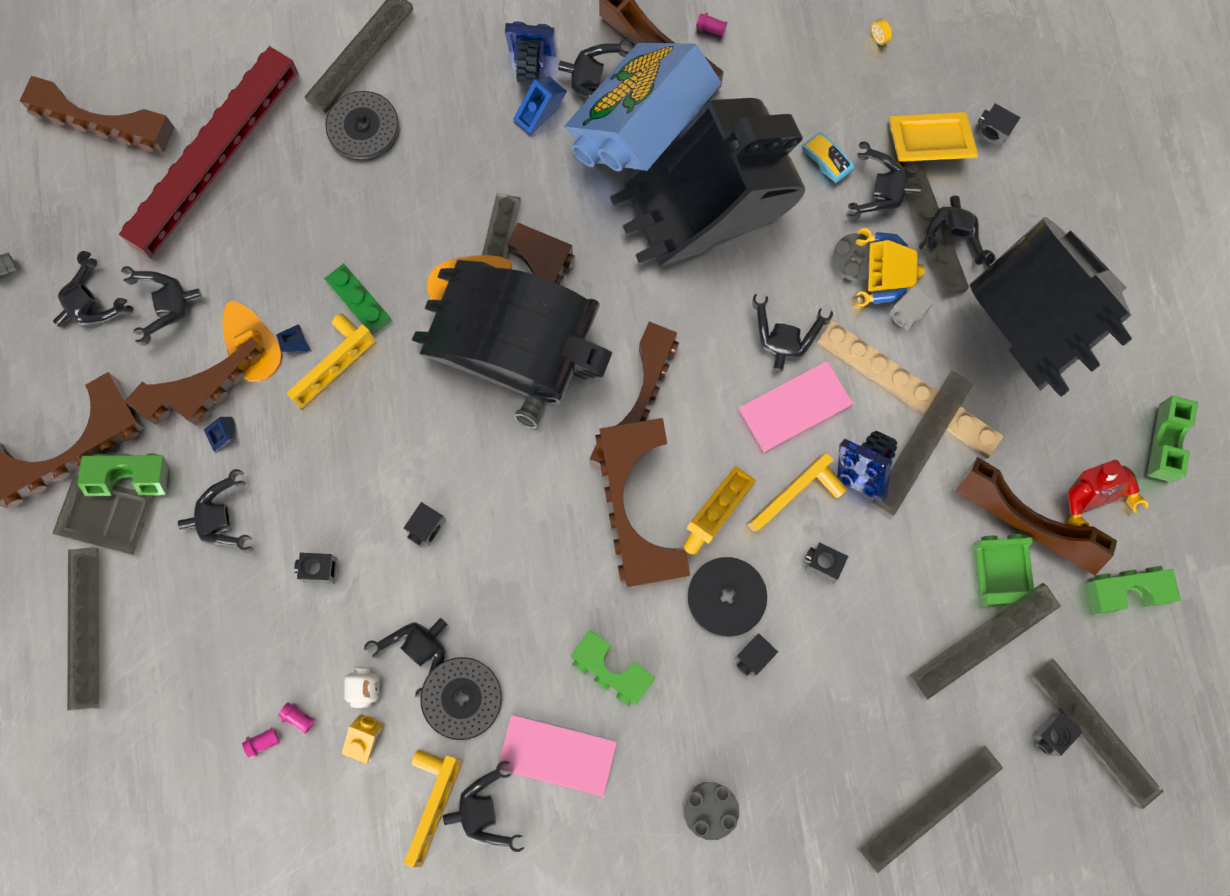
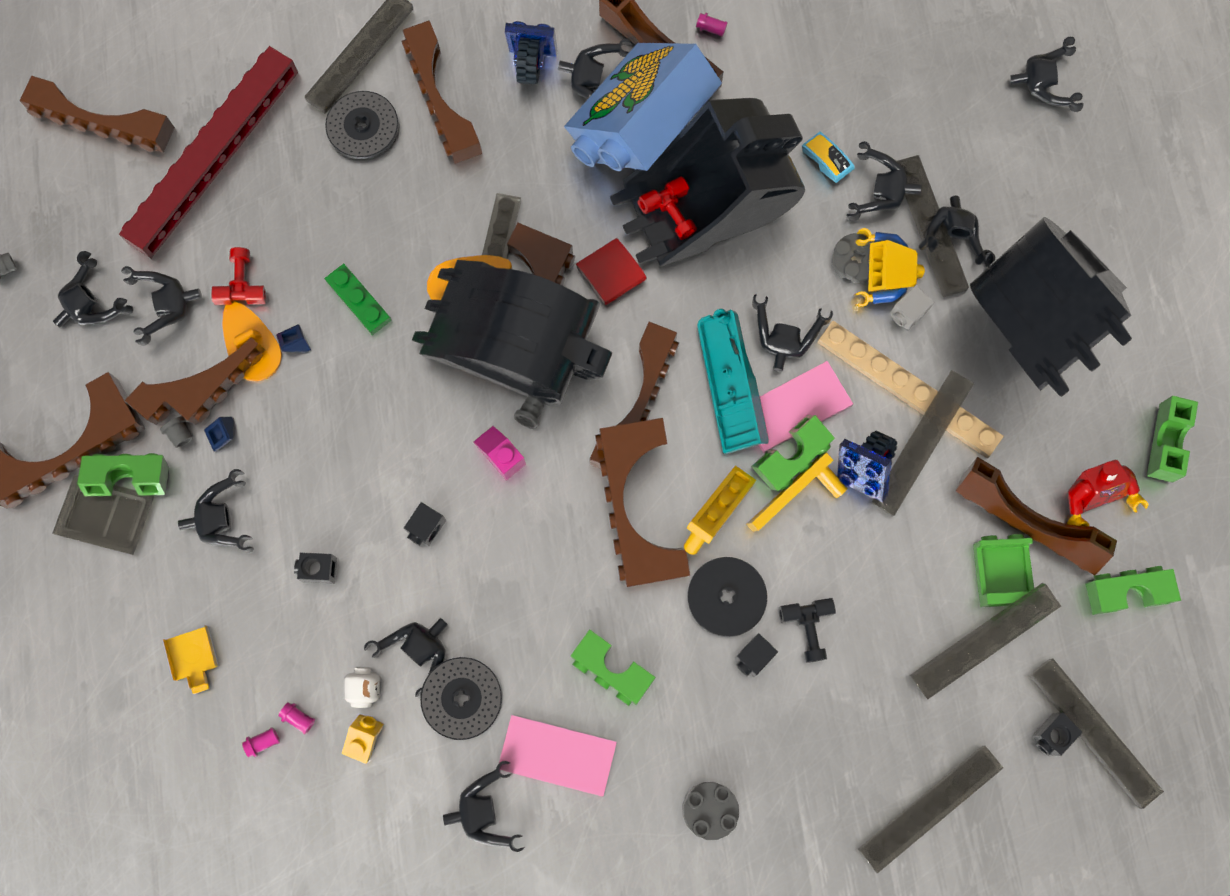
clear smoke plate [67,547,99,711] -> none
yellow piece [286,314,376,409] -> none
yellow piece [404,749,464,868] -> none
blue slope [513,76,567,134] -> none
black brick [804,542,849,583] -> none
yellow tile [871,19,892,45] -> none
yellow piece [889,112,978,162] -> none
black brick [977,103,1021,148] -> none
none -> dark grey piece [160,416,193,448]
none -> yellow piece [163,625,219,694]
none -> red bar [211,247,266,305]
none -> reddish brown arch [401,20,482,164]
none -> dark pink slope [473,426,526,481]
none -> red slope [576,238,647,305]
none -> red bar [638,177,697,240]
none -> teal piece [697,308,769,454]
none -> bright green arch [751,415,835,491]
none -> black bar [778,598,836,663]
none -> black piece [1010,37,1084,112]

